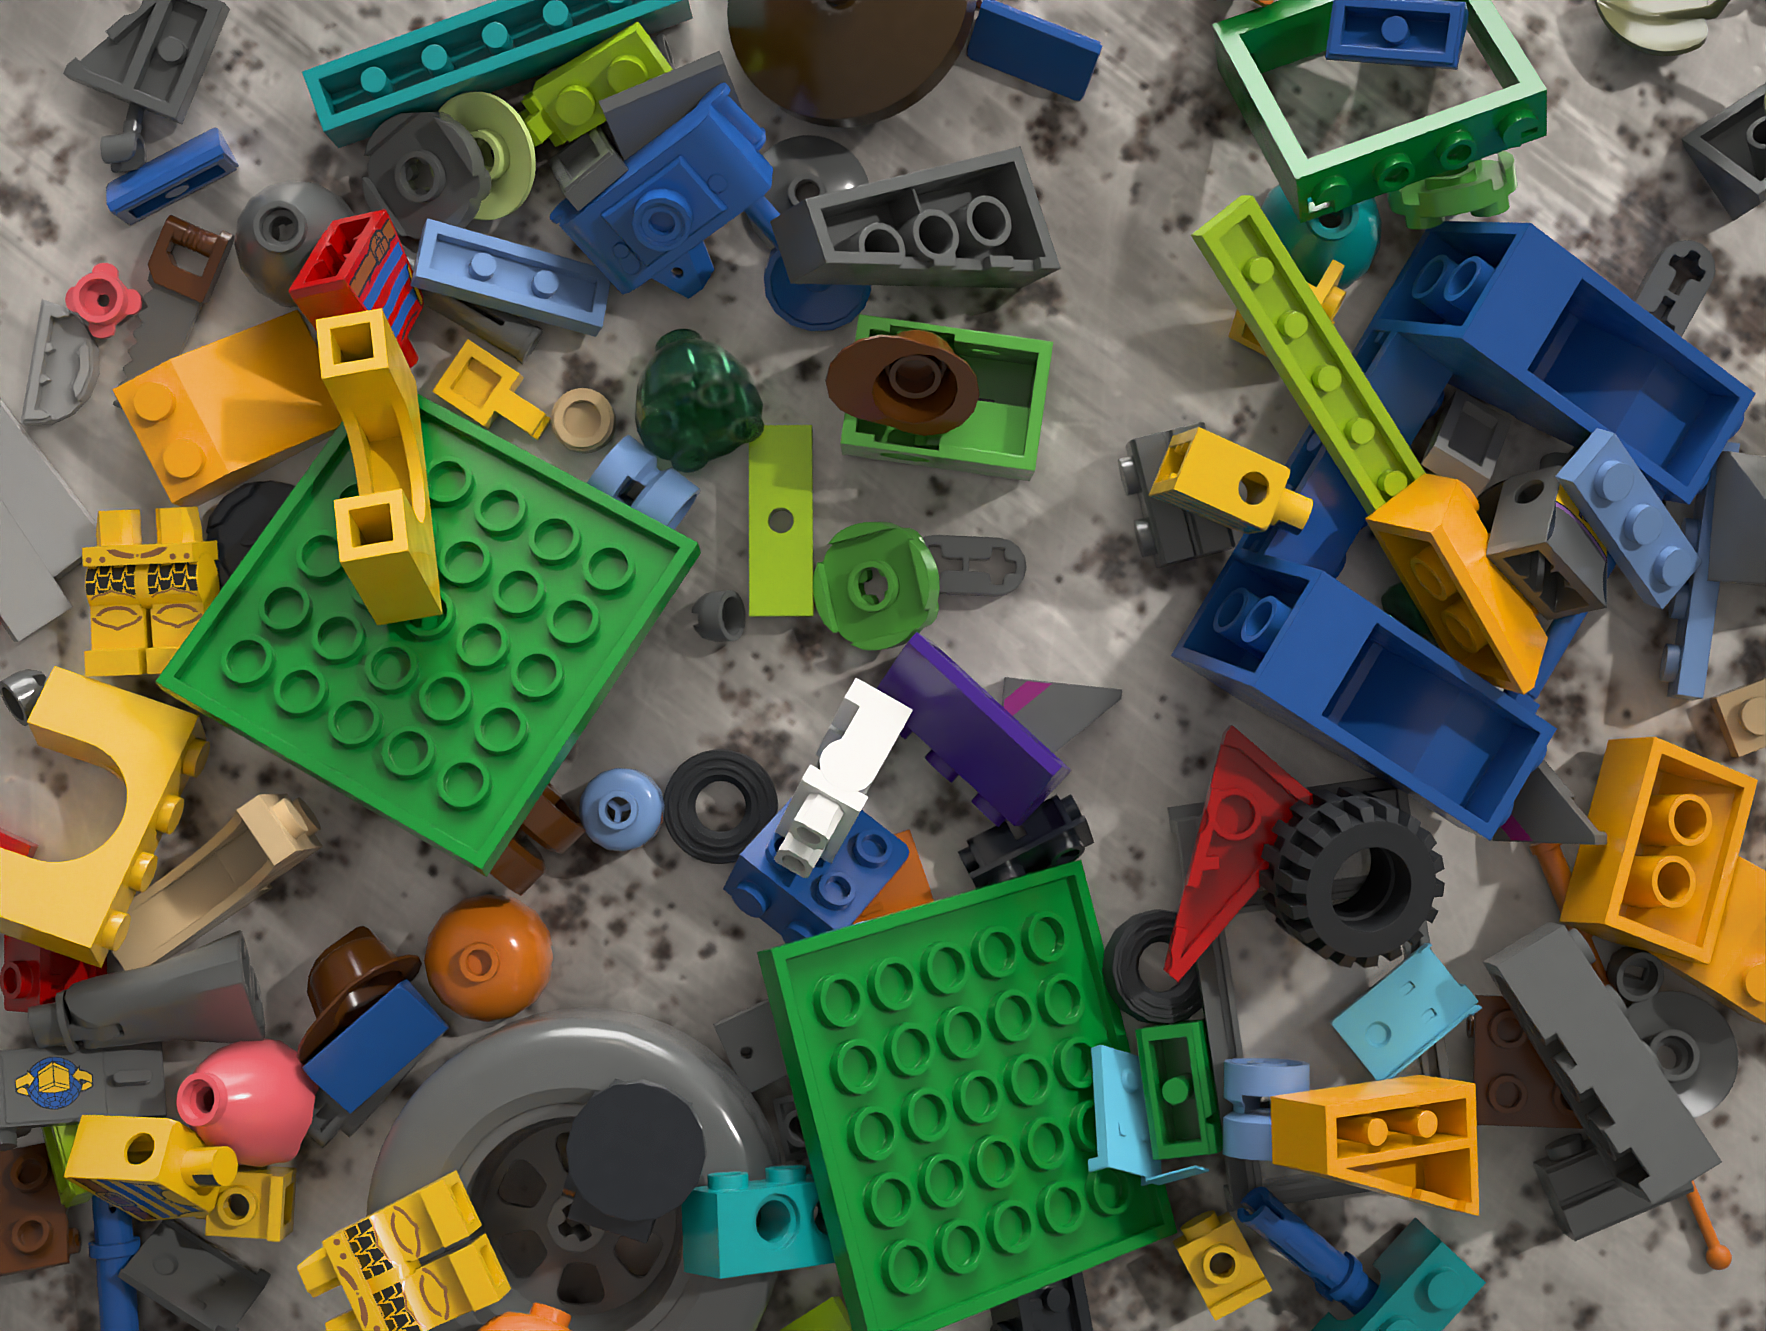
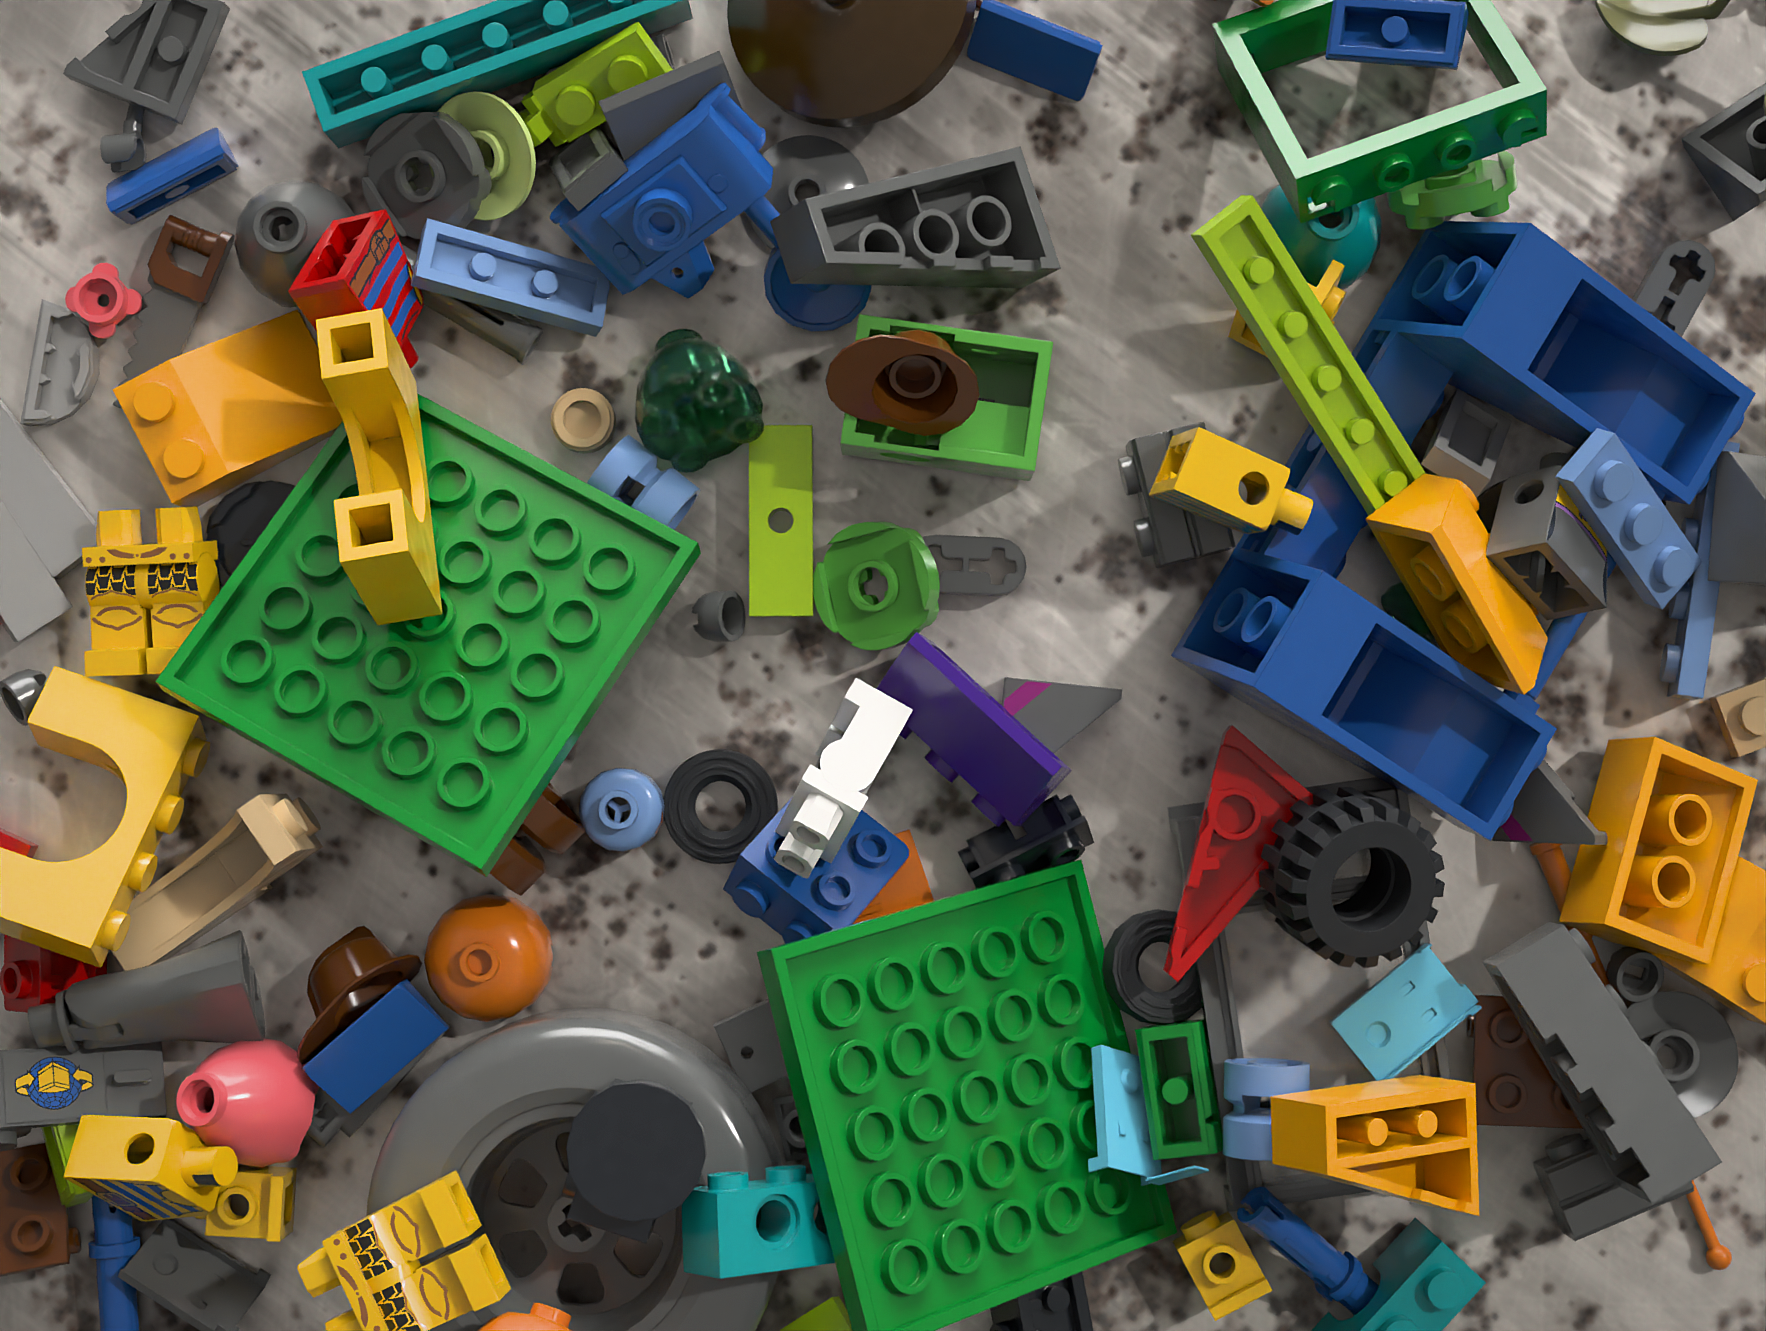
yellow plate [432,339,551,440] -> none

